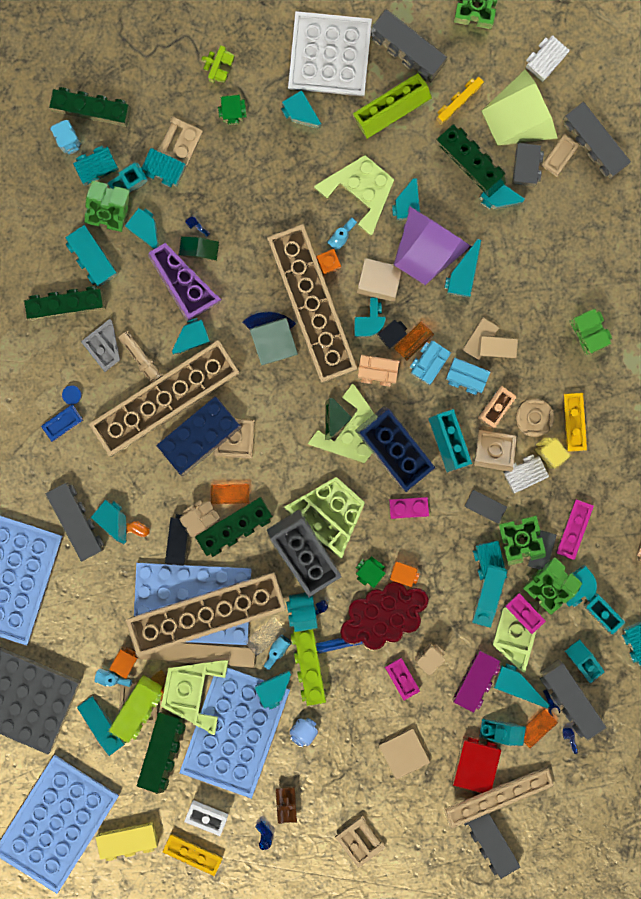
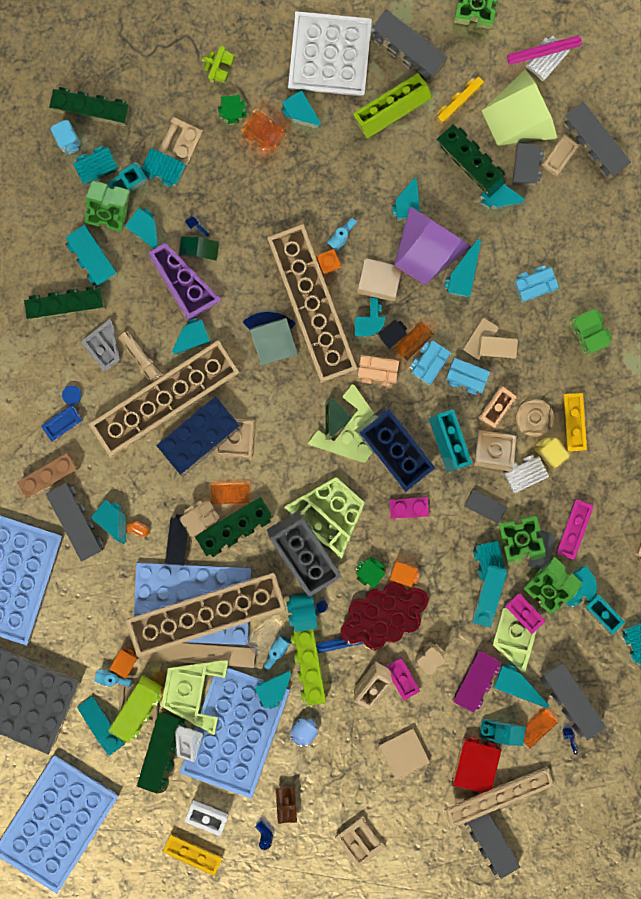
light yellow brick [96,821,158,861] -> none
yellowish green wing [314,155,394,236] -> none
clear blue hand [543,689,561,716] -> none
teal slope [565,639,605,684] -> none
none -> medium nougat brick [17,453,79,499]
none -> white slope [176,726,203,762]
none -> clear orange brick [241,108,288,152]
none -> tan brick [353,662,392,709]
none -> dark pink axle [507,35,582,65]
none -> medium azure brick [514,265,559,303]

